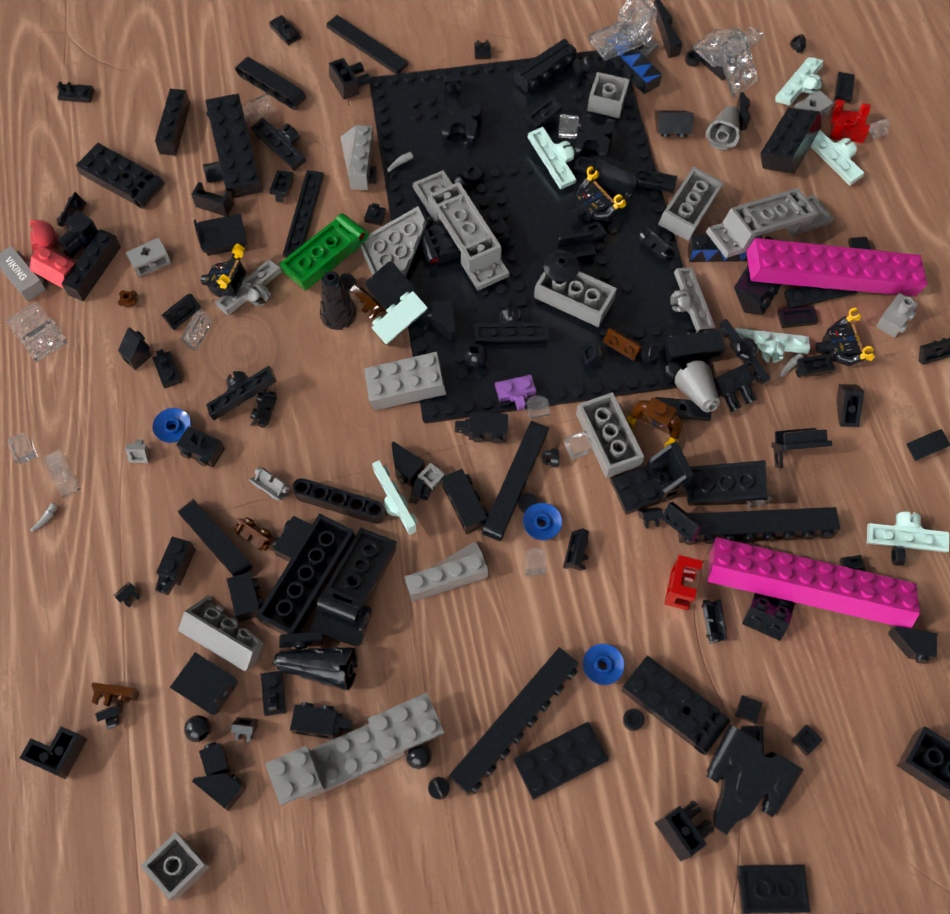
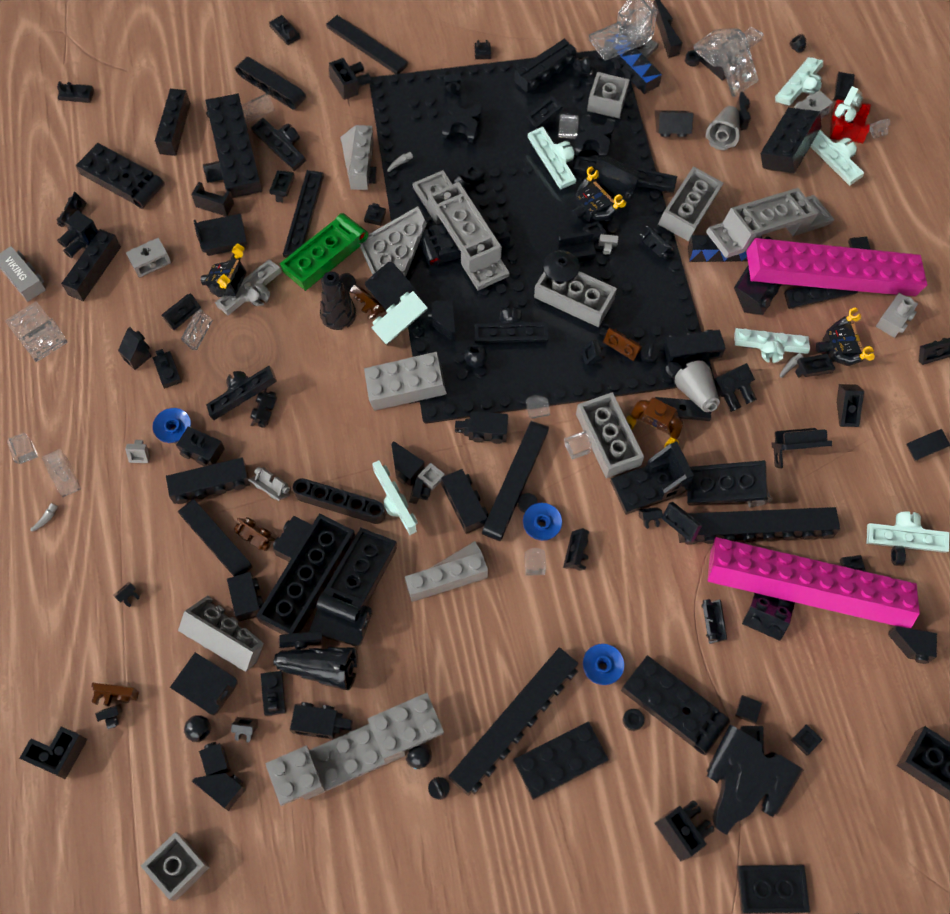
coral cylinder [29,220,59,253] -> none
coral slope [30,245,77,288] -> none
reddish brown plate [118,290,137,308] -> none
black hinge [155,536,196,595] -> none
medium lavender hinge [495,375,536,411] -> none
black tile [542,448,559,468] -> none
red panel [664,555,703,611] -> none
light grey plate [670,267,716,333] -> none
black plate [719,318,771,385] -> none
black tile [777,306,818,329] -> none
none -> black brick [166,457,250,504]
none -> light grey tile [599,234,618,255]
none -> light aqua plate [835,86,863,122]

